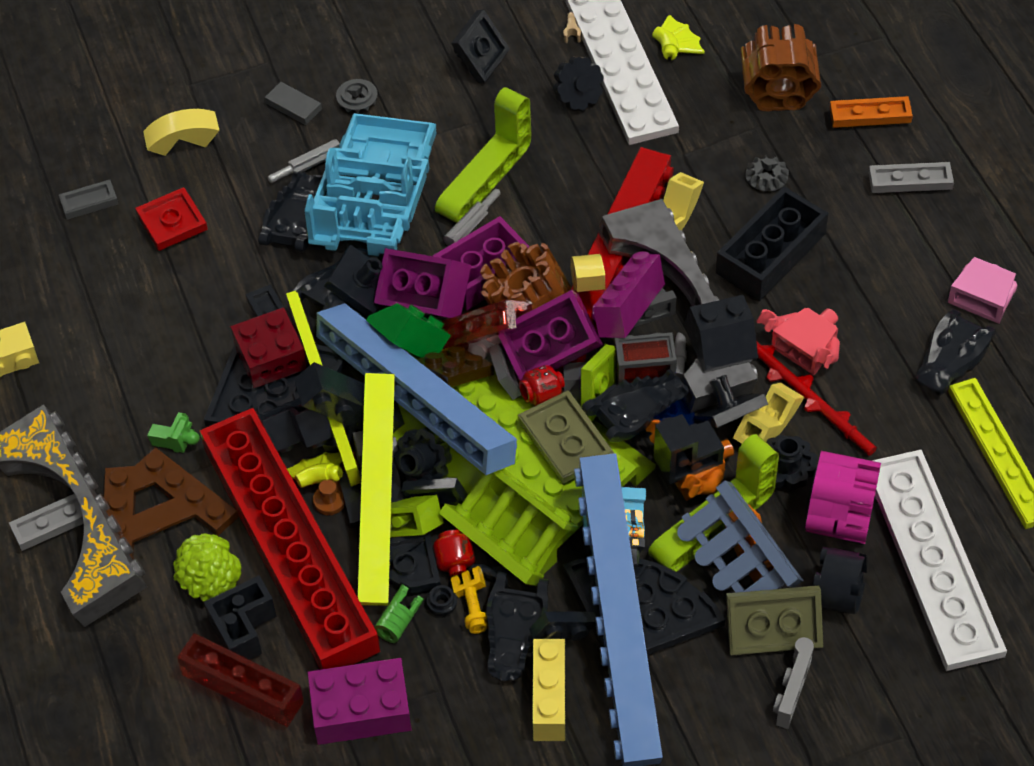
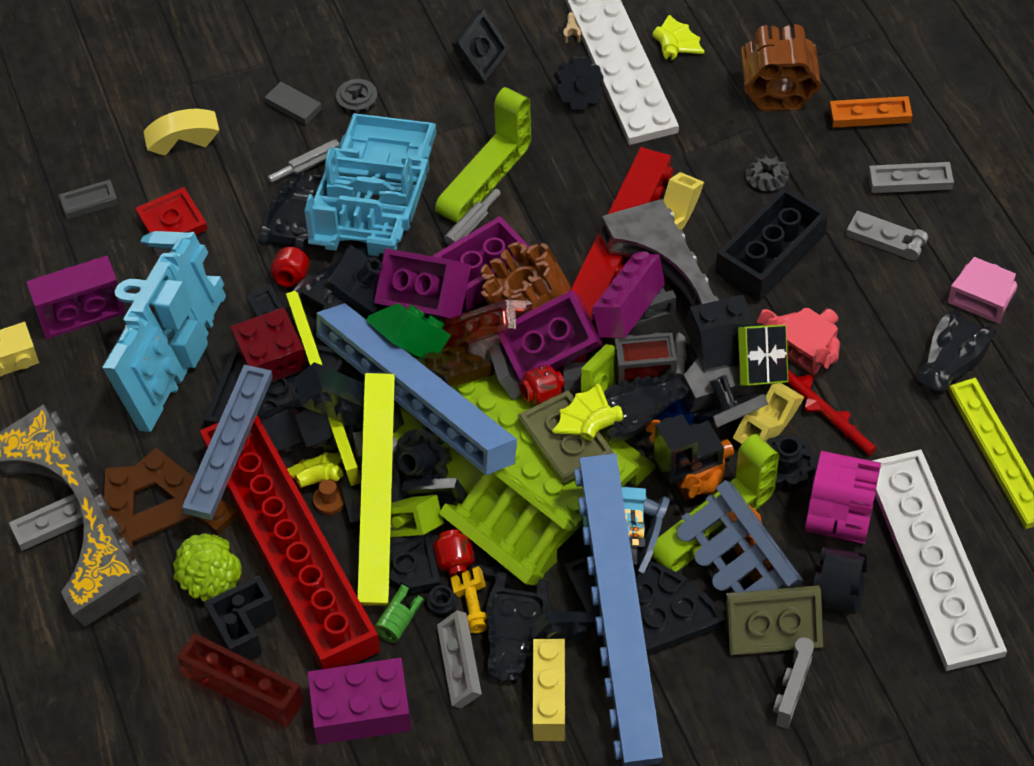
bright green piece [147,412,200,453] -> none
light yellow brick [570,254,605,292] -> none
none -> magenta brick [26,255,126,340]
none -> medium azure piece [102,231,226,432]
none -> sand blue plate [182,365,273,520]
none -> red head [270,247,310,288]
none -> light grey plate [437,610,482,708]
none -> neon yellow arm [552,384,623,441]
none -> sand blue brick [635,496,670,573]
none -> black tile [738,325,788,385]
none -> light grey plate [846,211,928,260]

